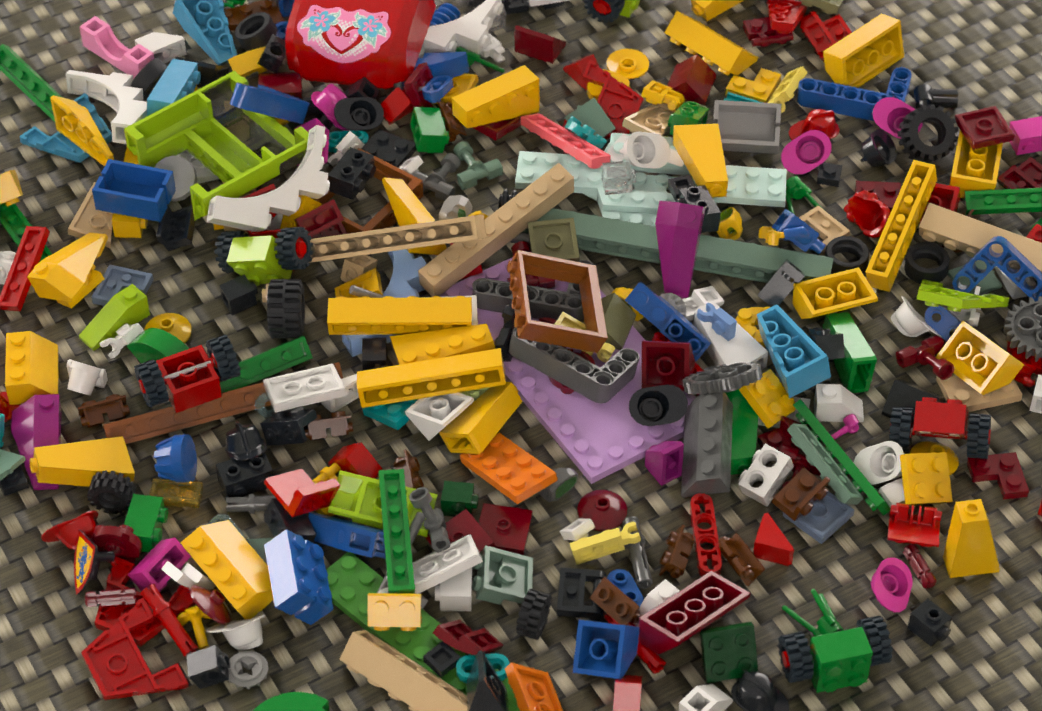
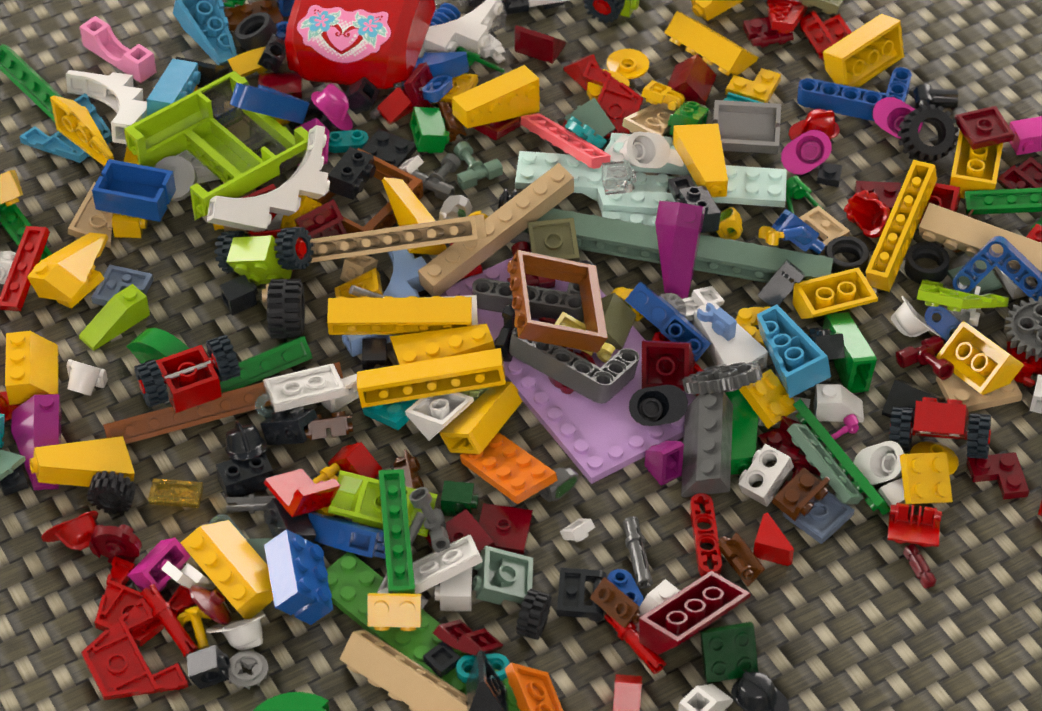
shield [74,530,115,595] -> none
reddish brown hinge [78,394,130,428] -> none
axle [85,588,137,607] -> none
white plate [100,323,144,359] -> none
green brick [124,494,168,552] -> none
black tyre [131,58,168,99] -> none
white slope [135,32,186,63] -> none
yellow dish [144,313,192,344] -> none
blue piece [154,434,197,484] -> none
black bracket [156,205,196,251] -> none
white plate [328,131,365,166] -> none
black piece [334,97,384,131] -> none
light yellow plate [570,522,641,565] -> none
blue slope [572,620,639,679] -> none
dark red dish [577,490,627,532] -> none
reddish brown hinge [659,524,694,578] -> none
light yellow plate [768,66,808,113] -> none
brick [778,615,893,693] -> none
green plant [782,589,843,636] -> none
black piece [861,129,897,167] -> none
dark pink piece [871,557,913,612] -> none
black brick [908,599,952,647] -> none
yellow slope [943,499,1000,578] -> none

